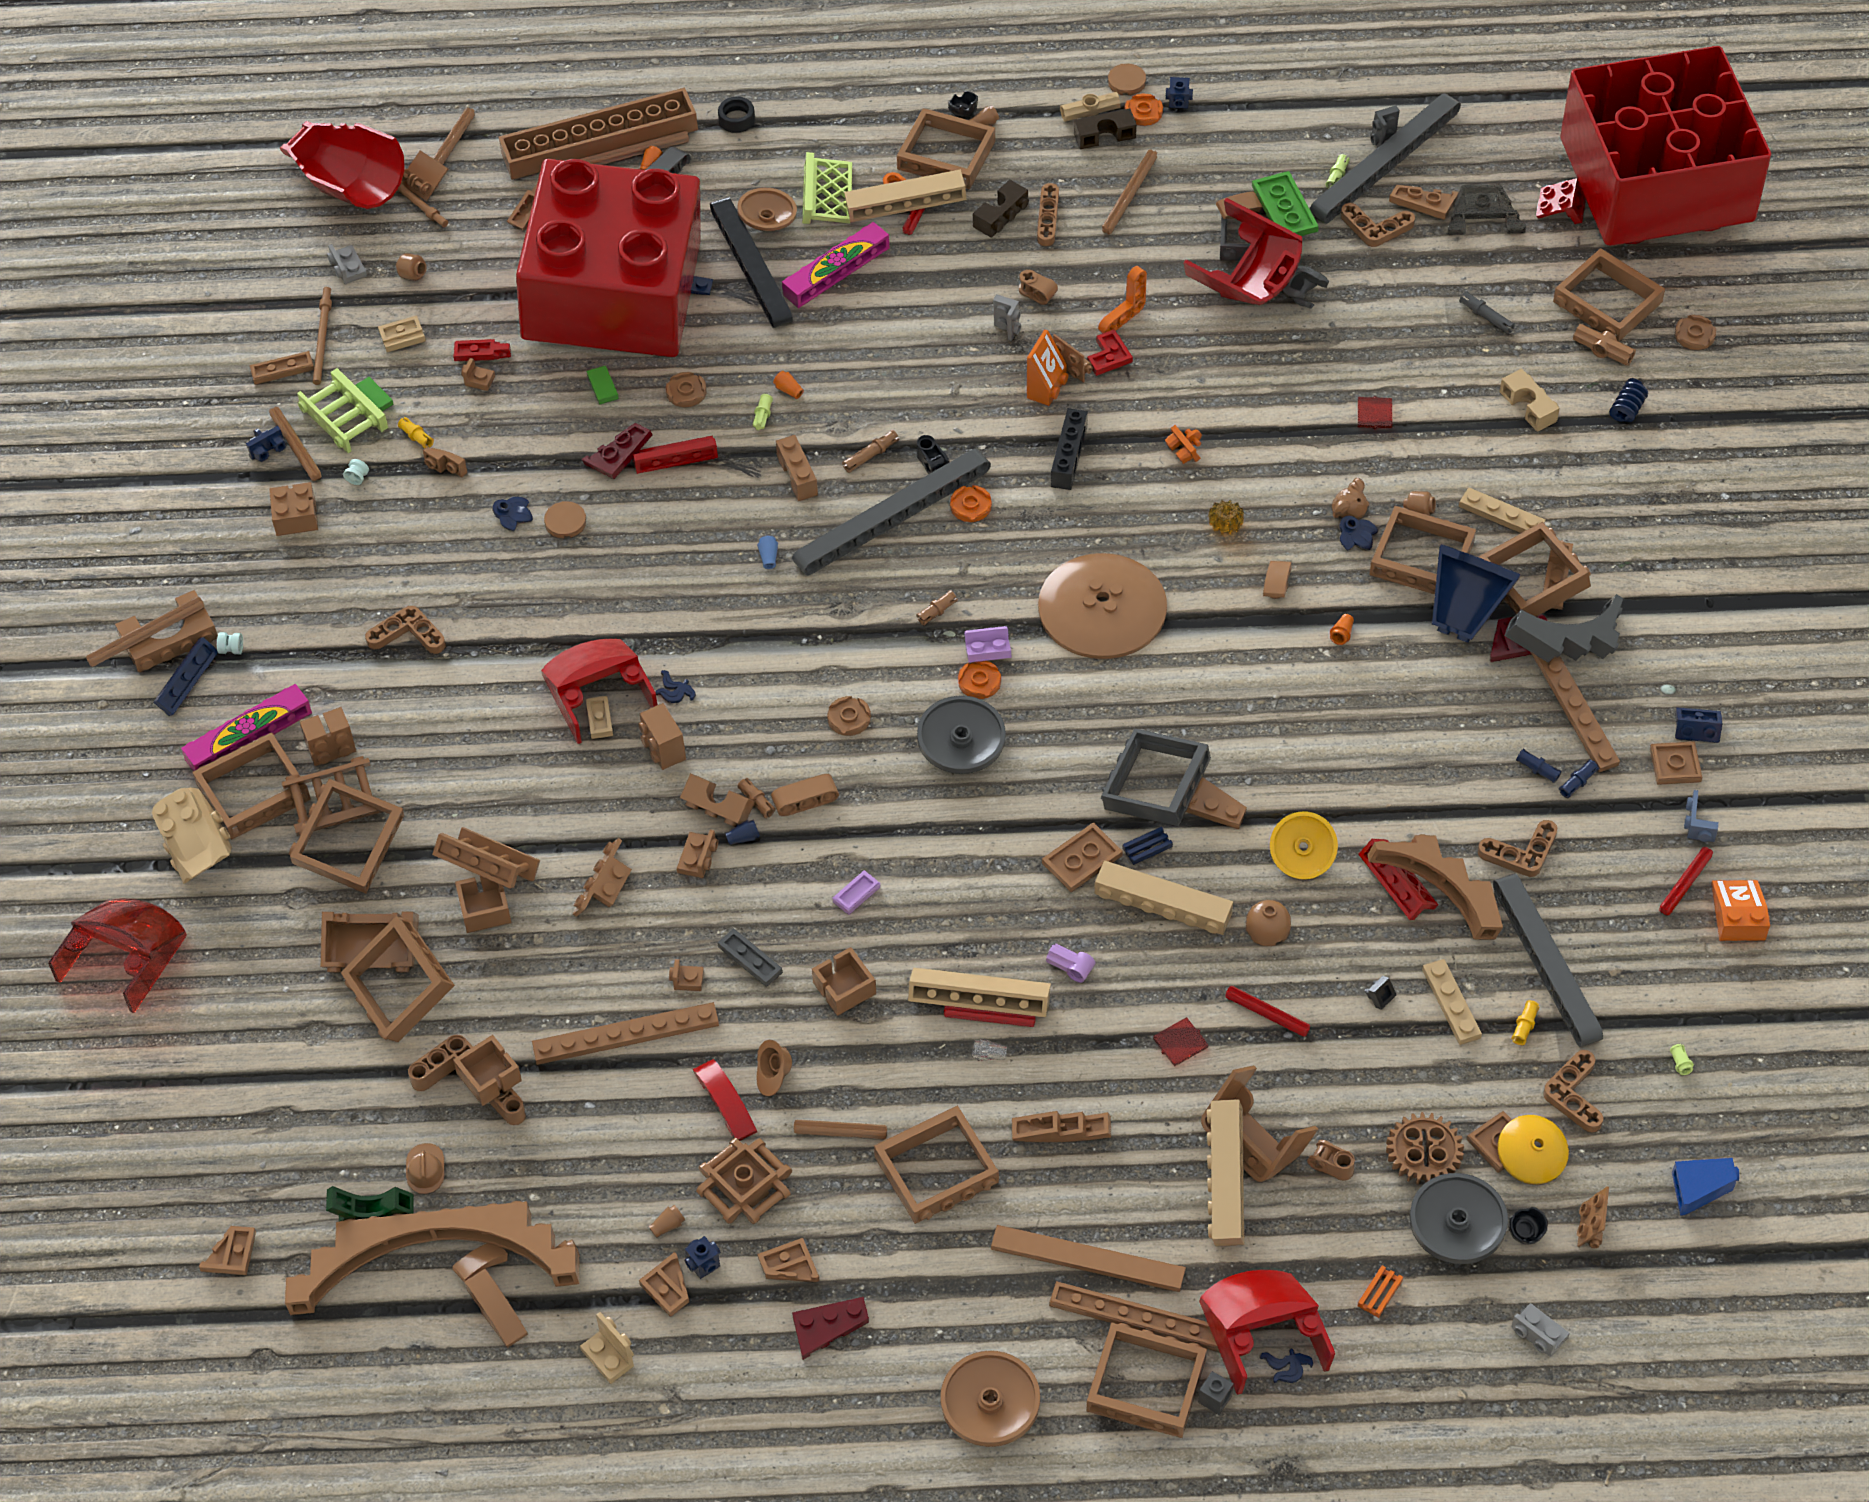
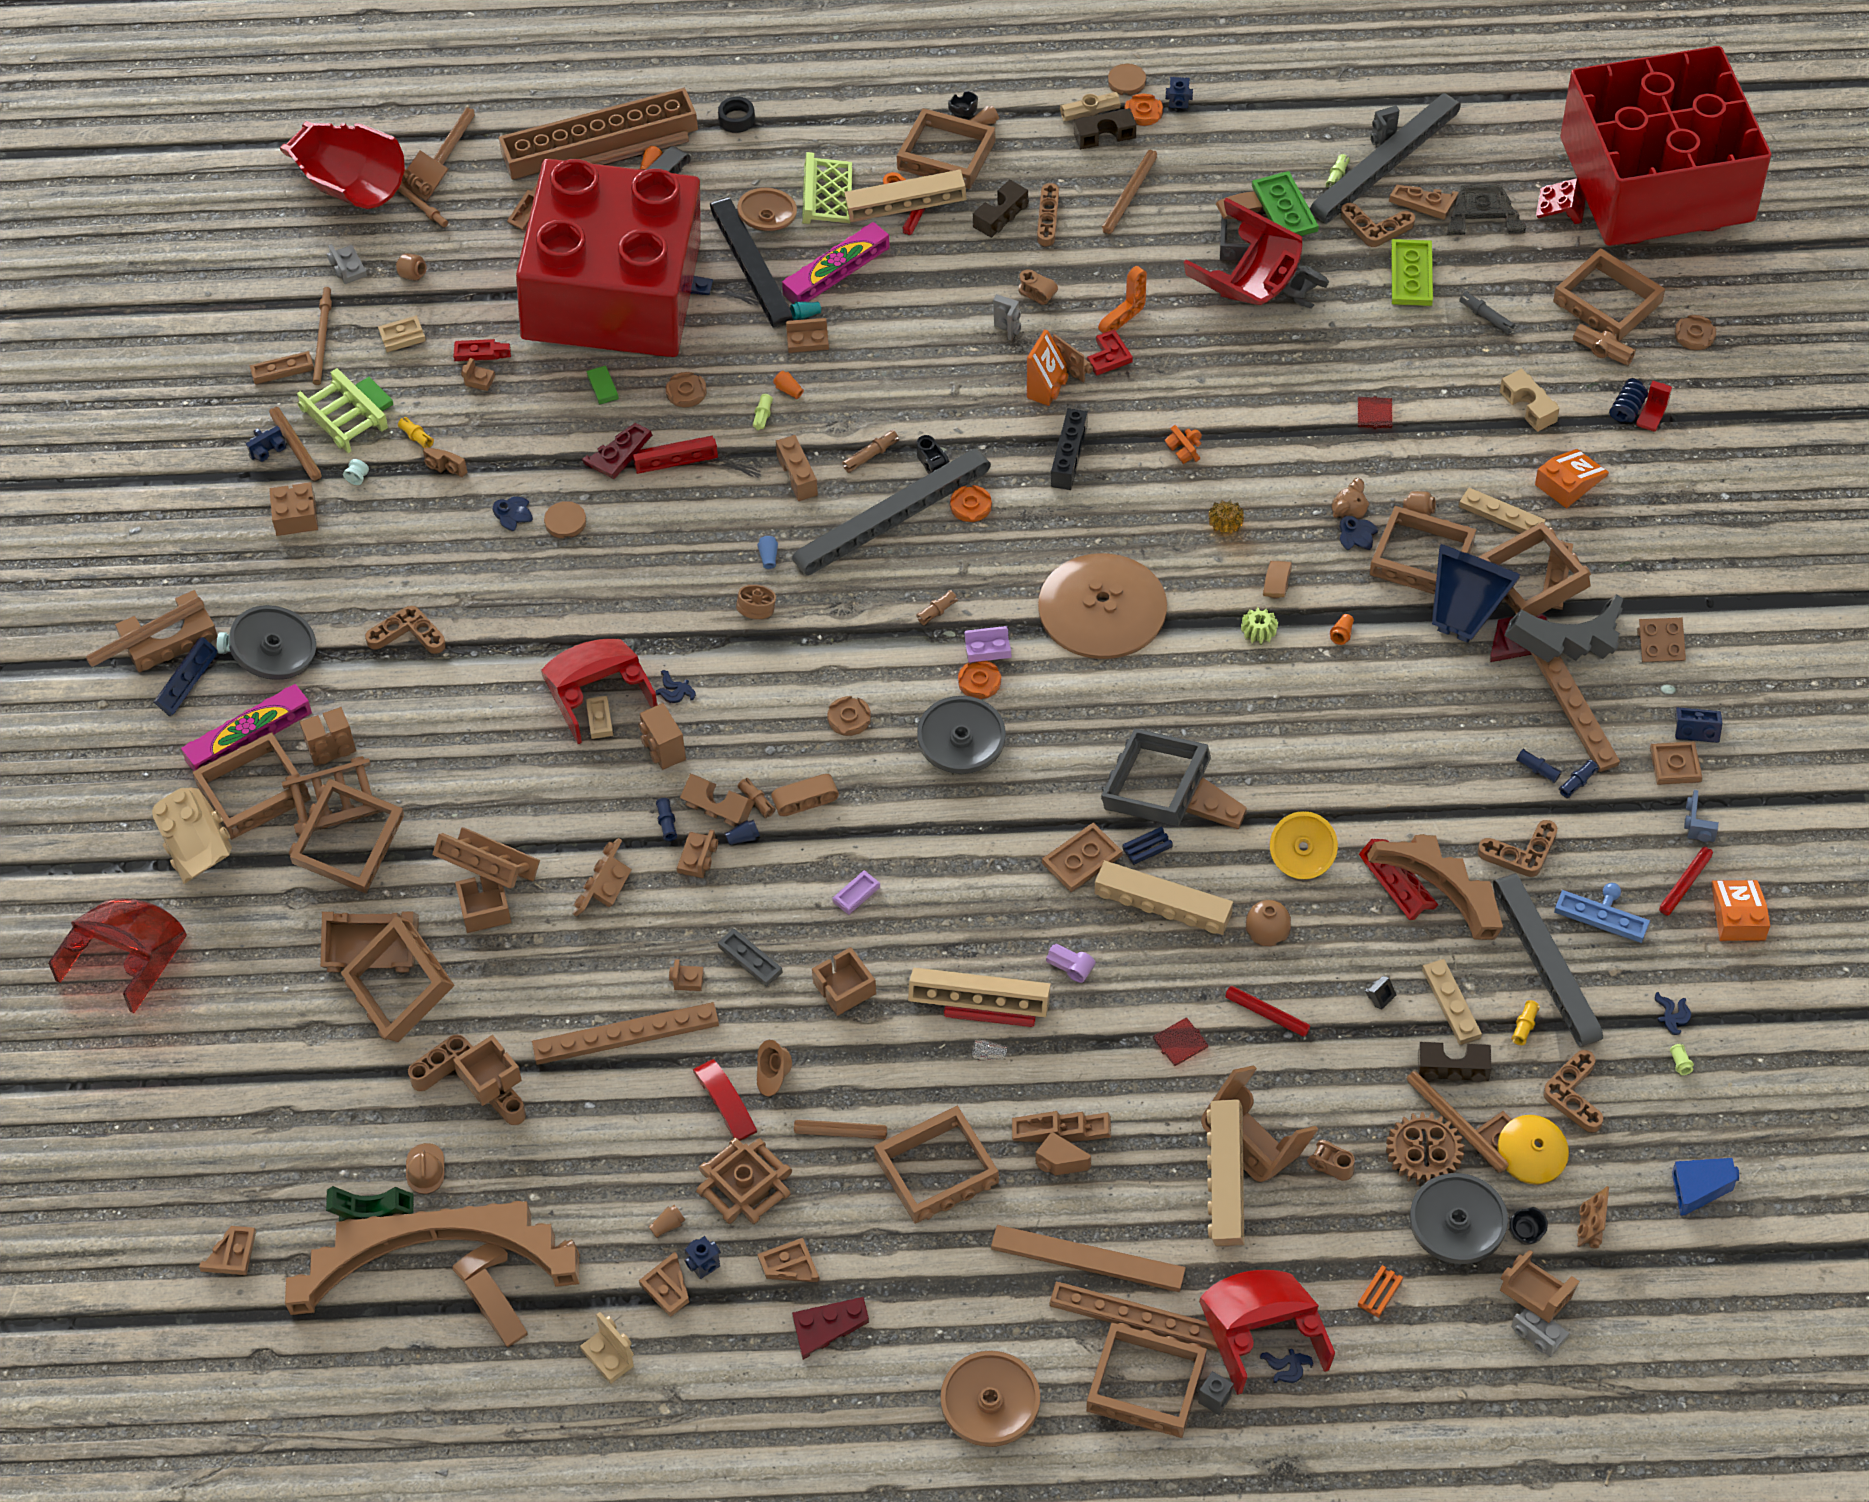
none -> dark grey dish [228,605,316,680]
none -> dark blue pin [656,798,677,841]
none -> medium nougat wheel [736,585,776,619]
none -> medium nougat bracket [786,318,829,353]
none -> teal cone [790,302,821,320]
none -> medium nougat slope [1036,1132,1091,1176]
none -> yellowish green gear [1241,607,1278,644]
none -> lime plate [1391,239,1433,306]
none -> medium nougat axle [1407,1071,1509,1172]
none -> dark brown arch [1418,1042,1492,1082]
none -> medium nougat panel [1500,1250,1580,1323]
none -> orange slope [1535,449,1609,509]
none -> medium blue plate [1554,883,1650,943]
none -> red bracket [1636,381,1672,432]
none -> medium nougat hinge [1637,617,1686,662]
none -> dark blue piece [1655,992,1691,1035]

